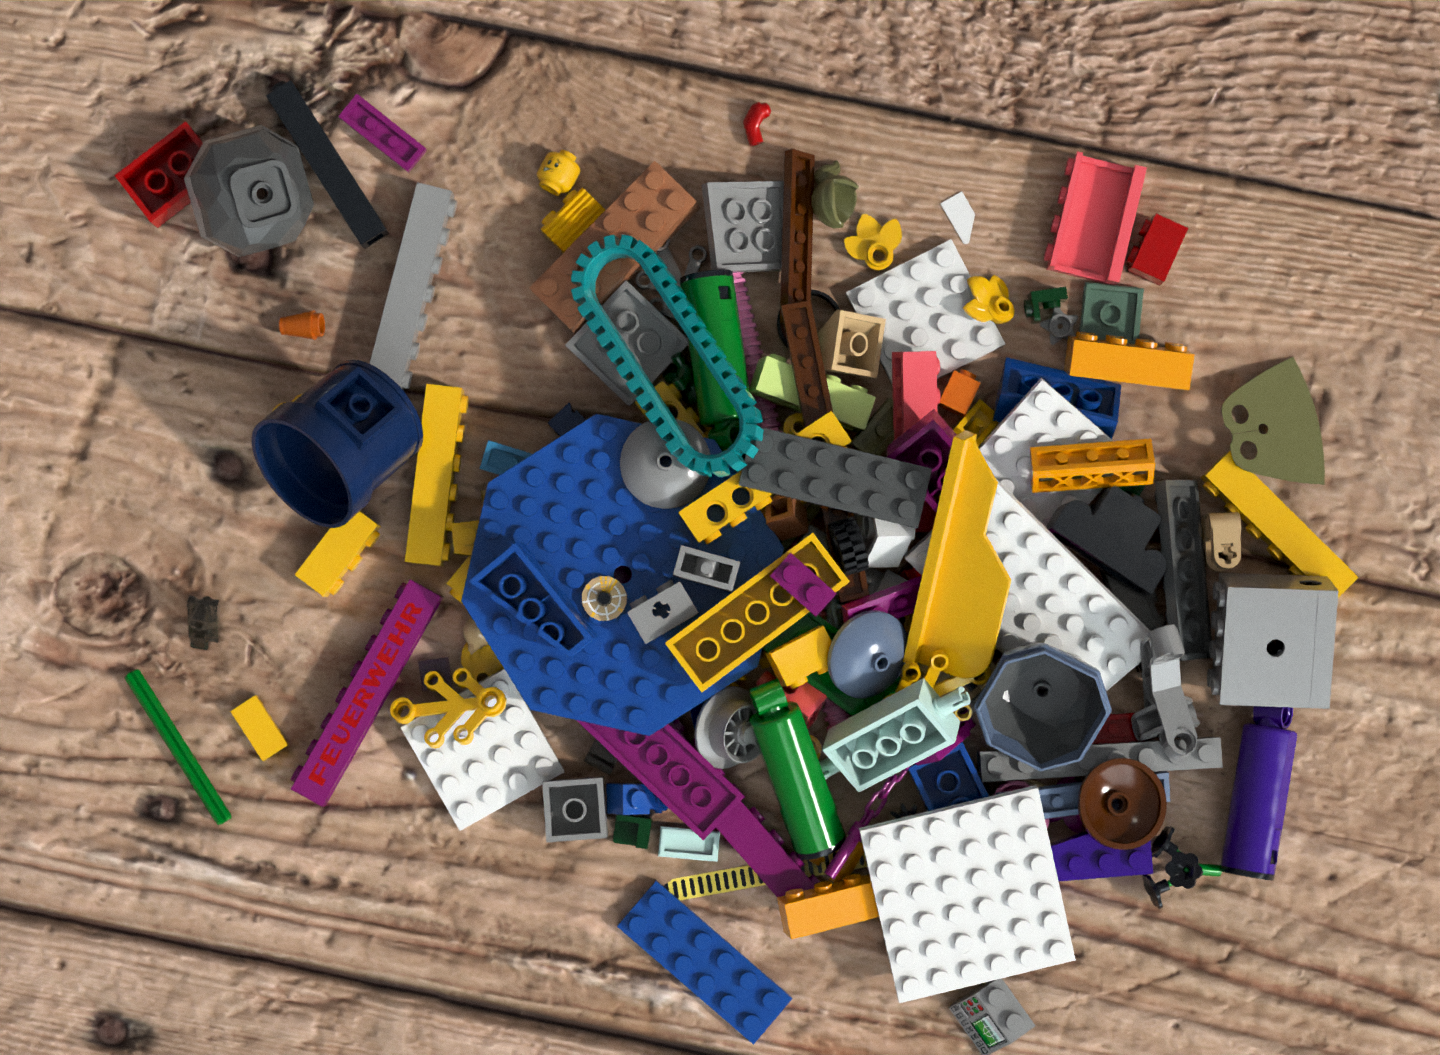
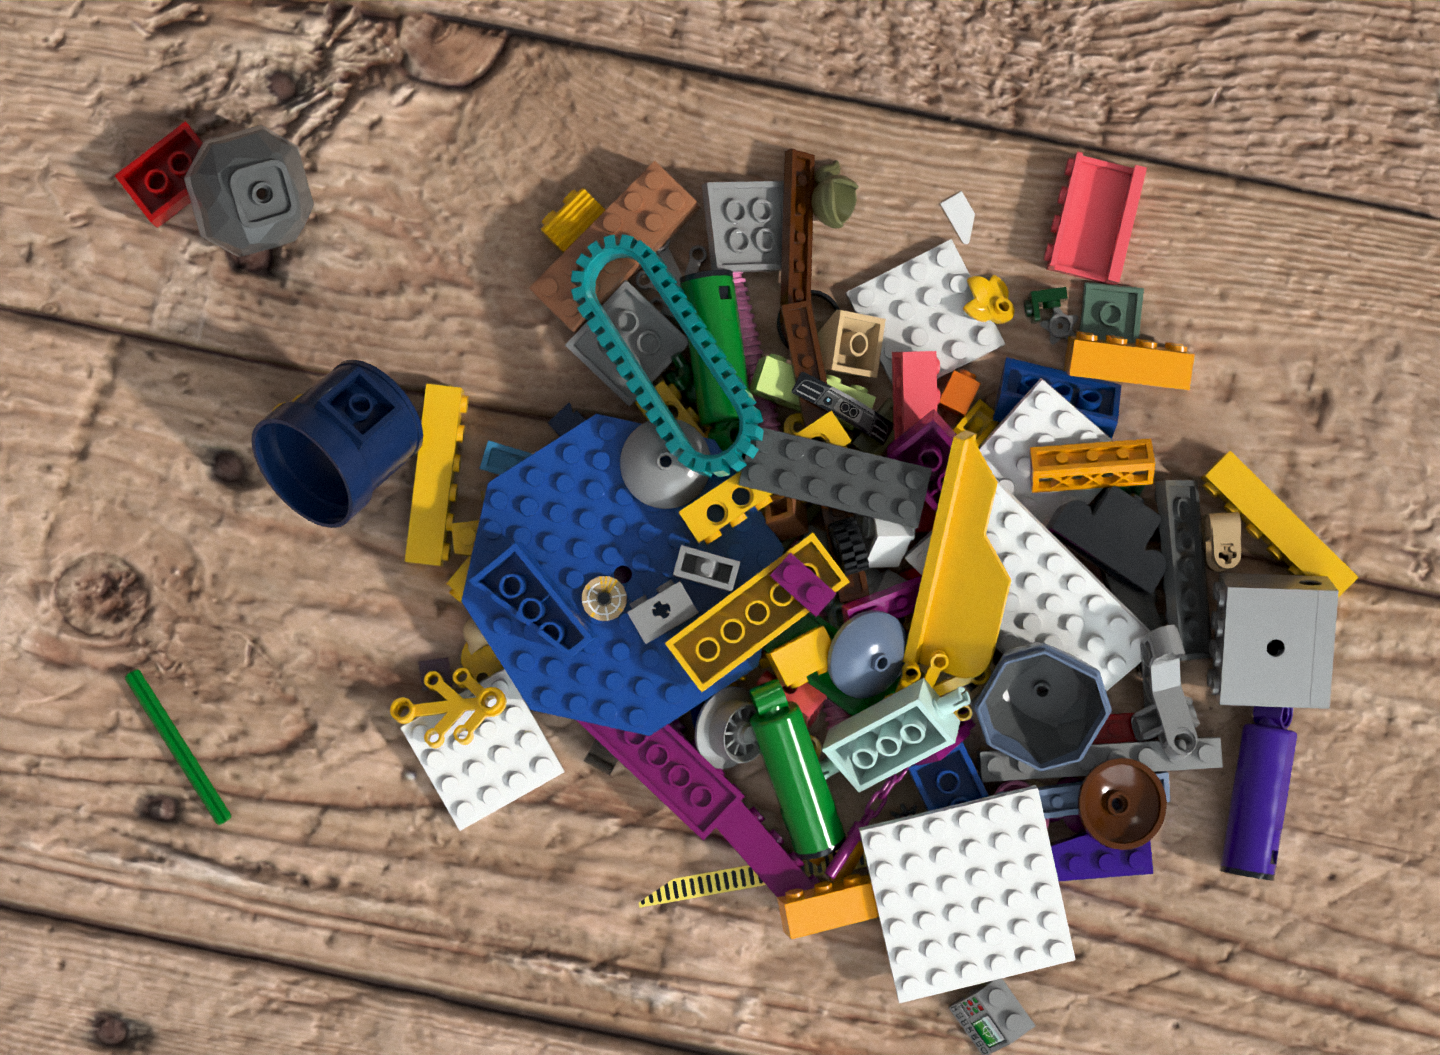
clear smoke hips [187,595,220,650] -> none
yellow tile [230,695,289,761] -> none
black brick [266,80,390,249] -> none
orange cone [279,310,325,340] -> none
magenta brick [291,579,444,807] -> none
yellow brick [295,511,381,597] -> none
magenta plate [338,94,427,173] -> none
light grey brick [369,182,457,391] -> none
yellow head [536,149,580,196] -> none
light grey brick [542,776,608,843] -> none
blue brick [606,783,668,815] -> none
dark green panel [613,814,652,849] -> none
blue plate [617,880,793,1045] -> none
light aqua tile [658,826,720,862] -> none
red arm [743,102,771,146] -> none
yellow plate [844,214,902,271] -> none
red piece [1126,213,1188,286] -> none
black plant [1142,826,1222,909] -> none
olive piece [1221,357,1325,485] -> none
none -> sticker [792,372,894,445]

